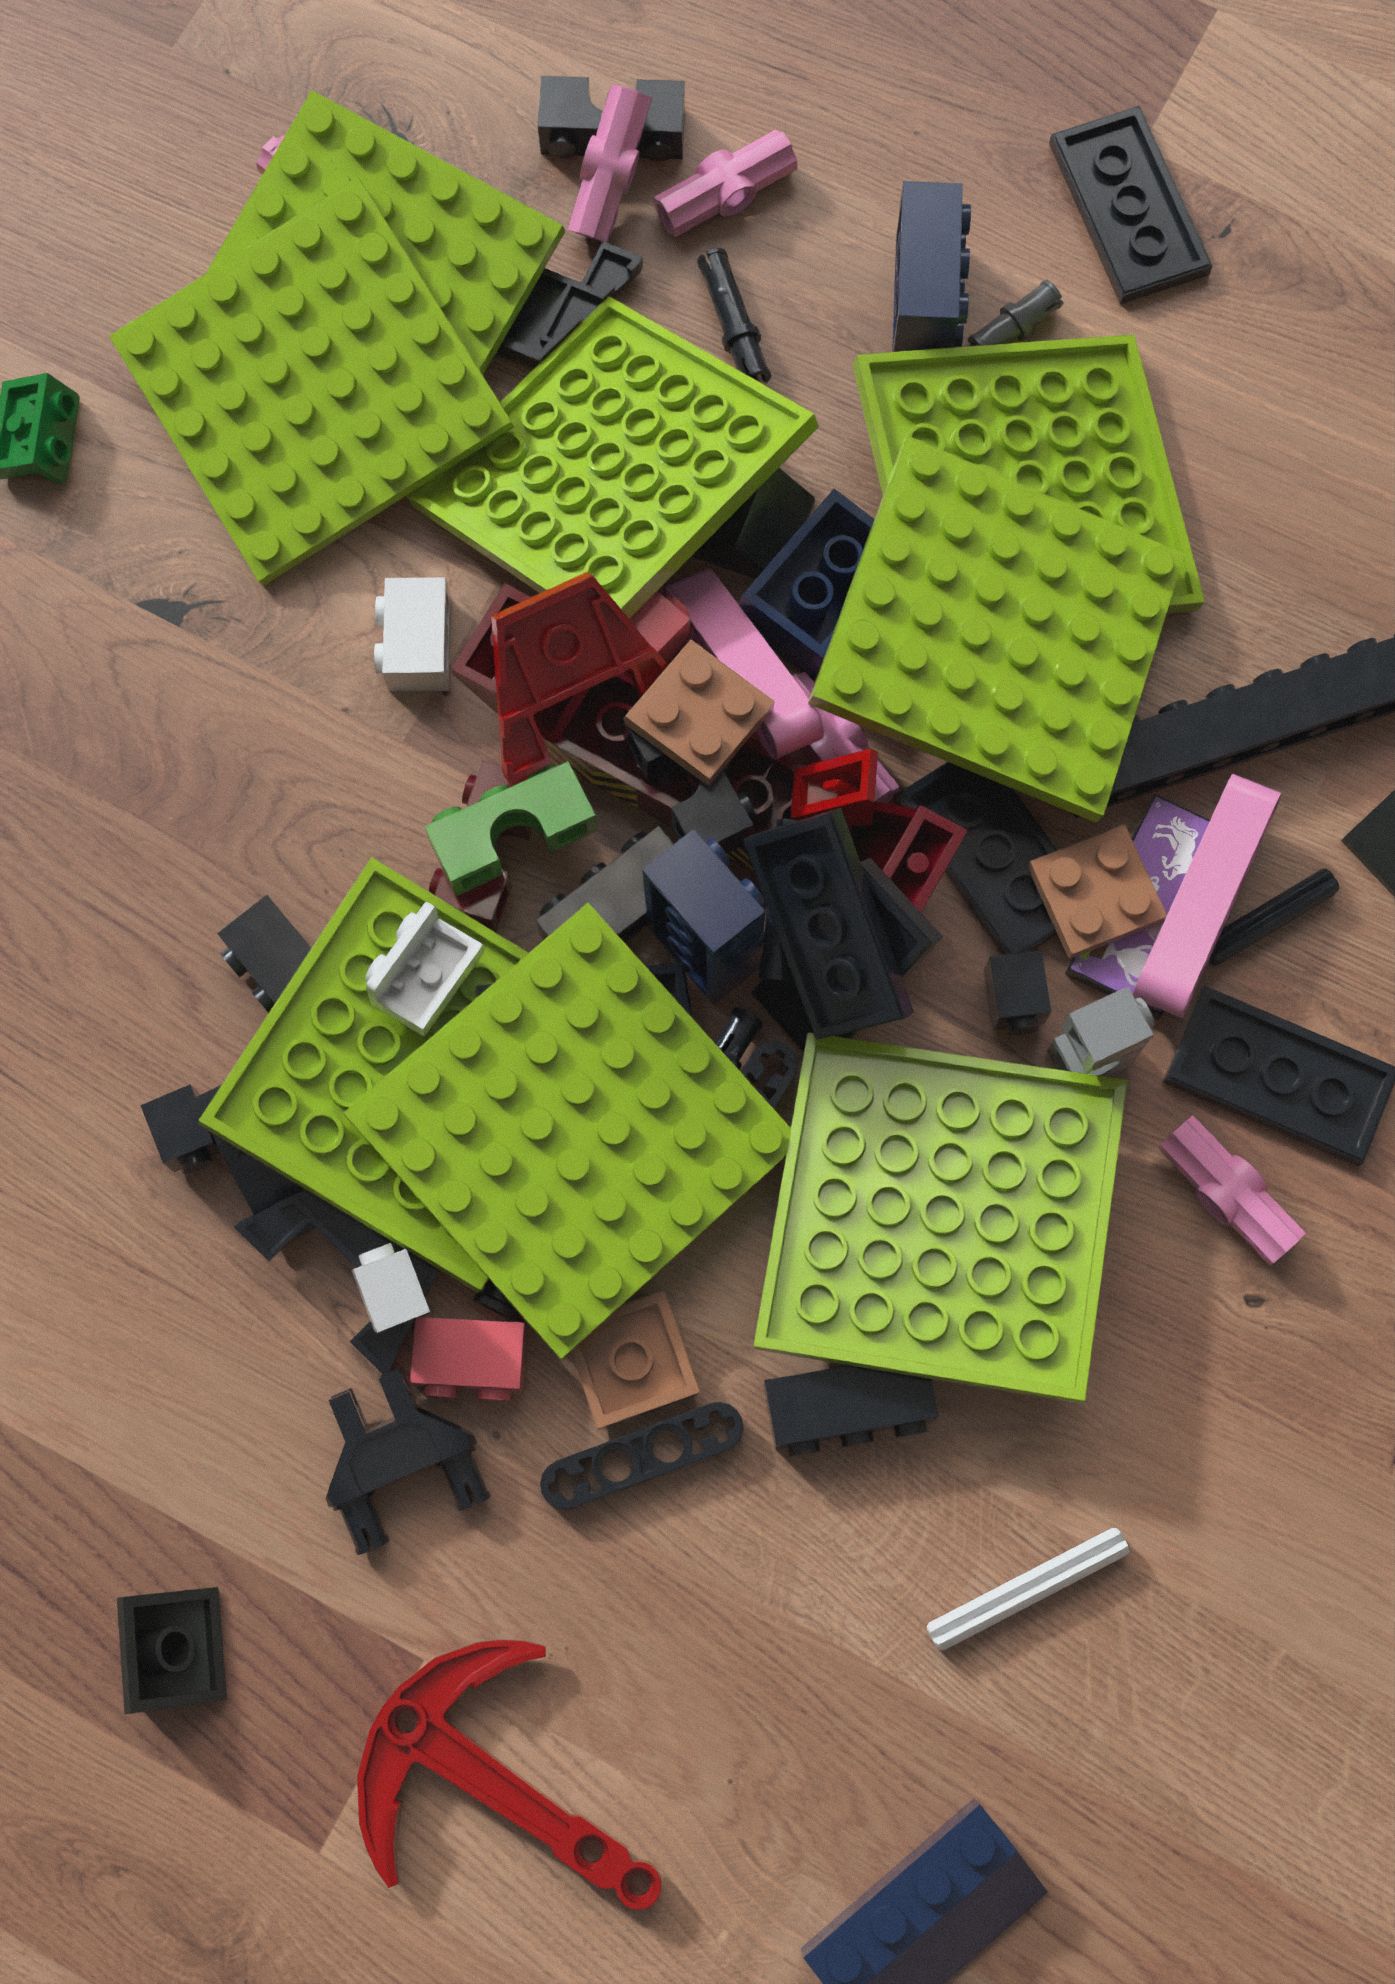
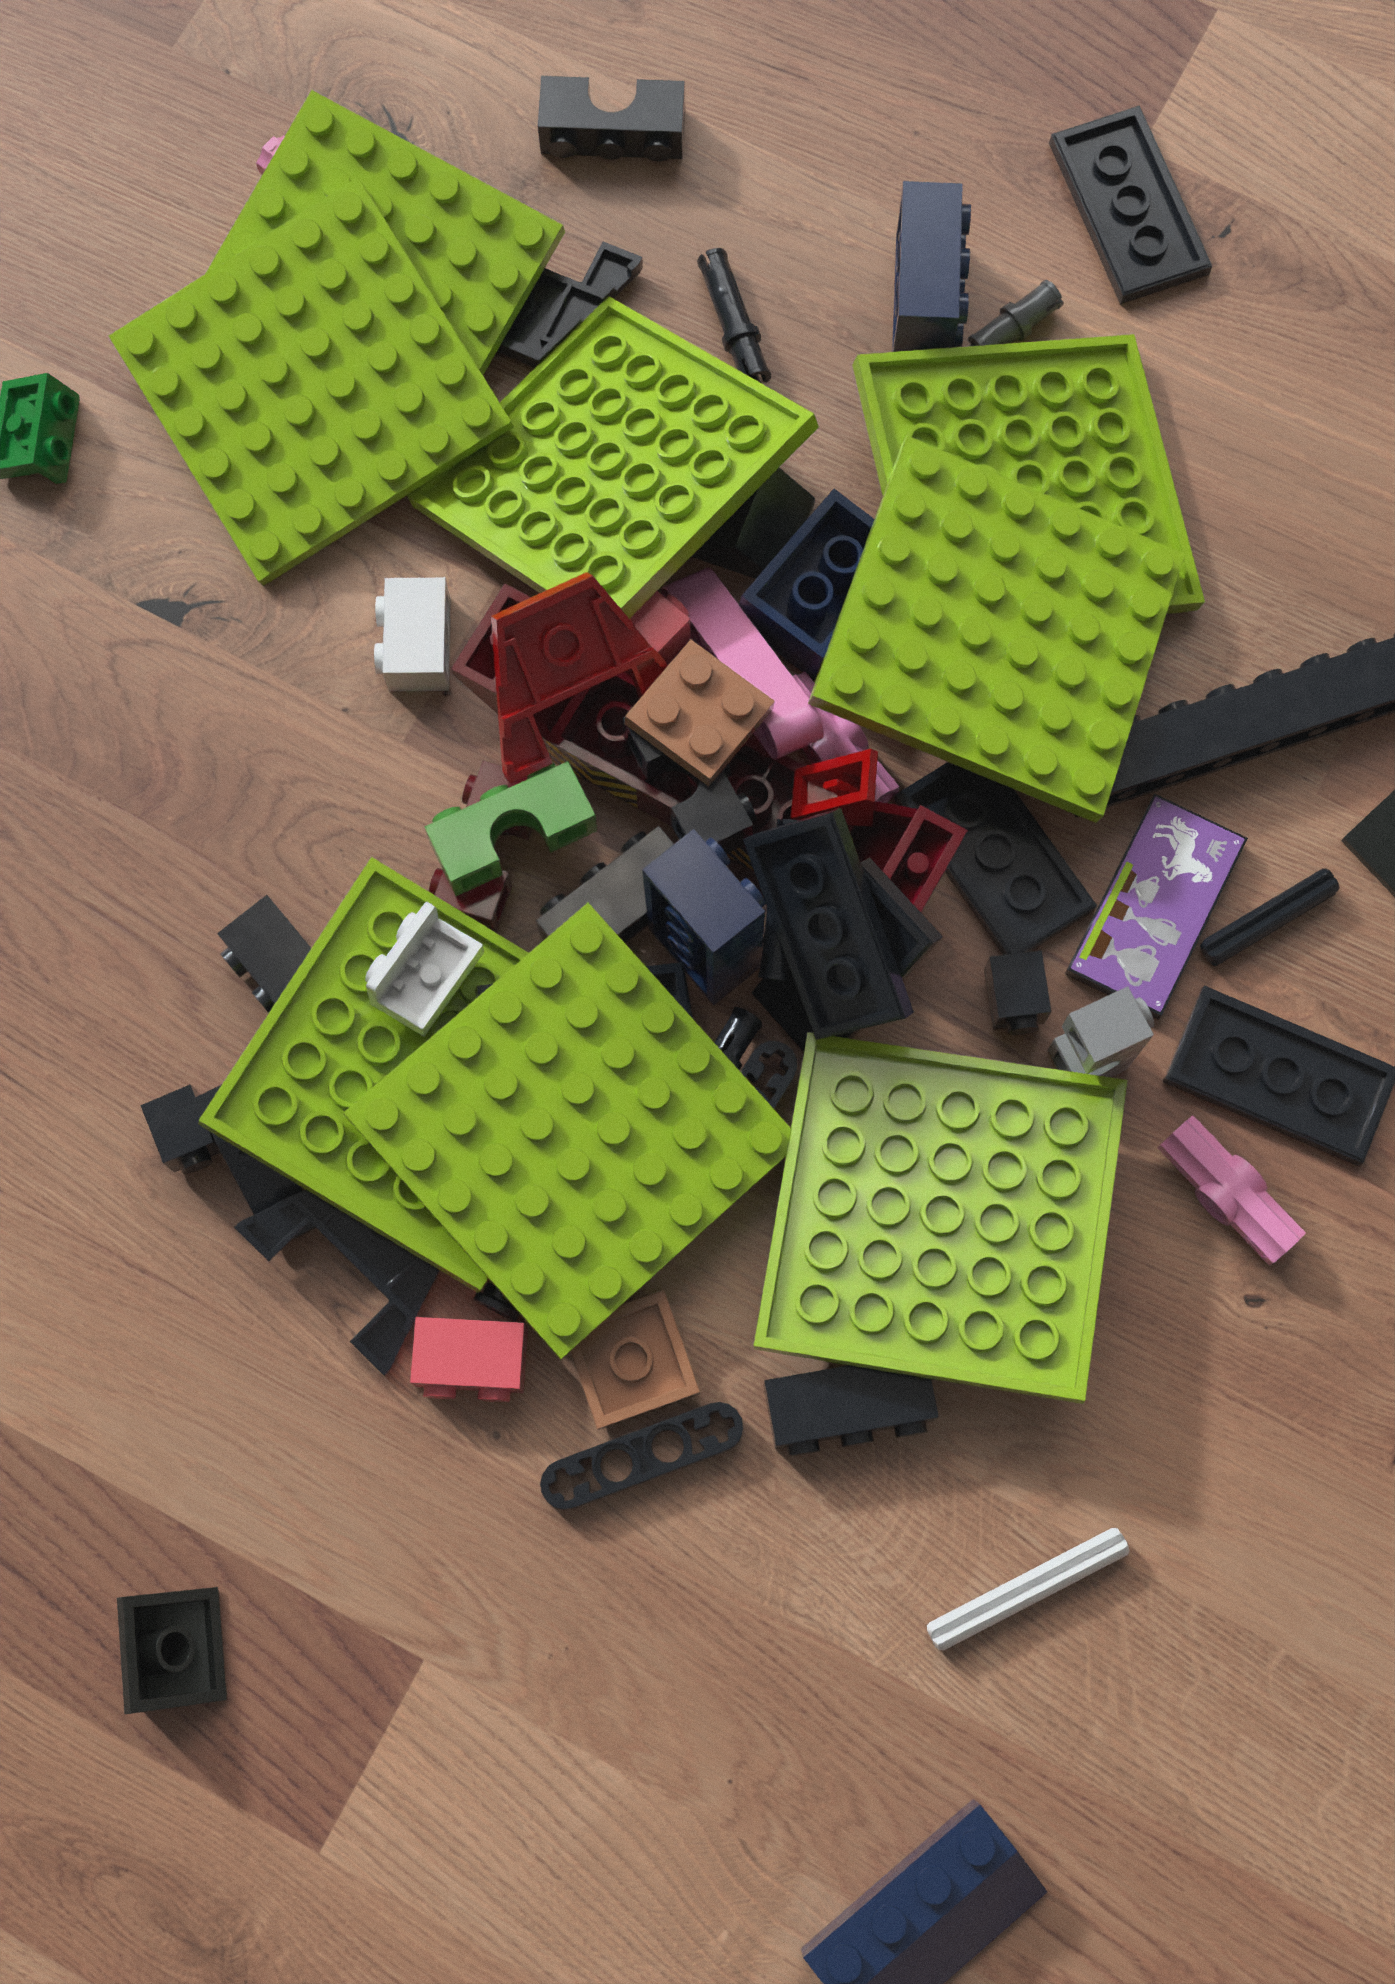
black connector [325,1367,491,1555] -> none
white brick [352,1243,430,1333] -> none
red piece [357,1640,662,1910] -> none
bright pink piece [568,84,652,243] -> none
bright pink piece [653,130,798,237] -> none
nougat plate [1027,824,1167,959] -> none
bright pink beam [1133,774,1282,1018] -> none

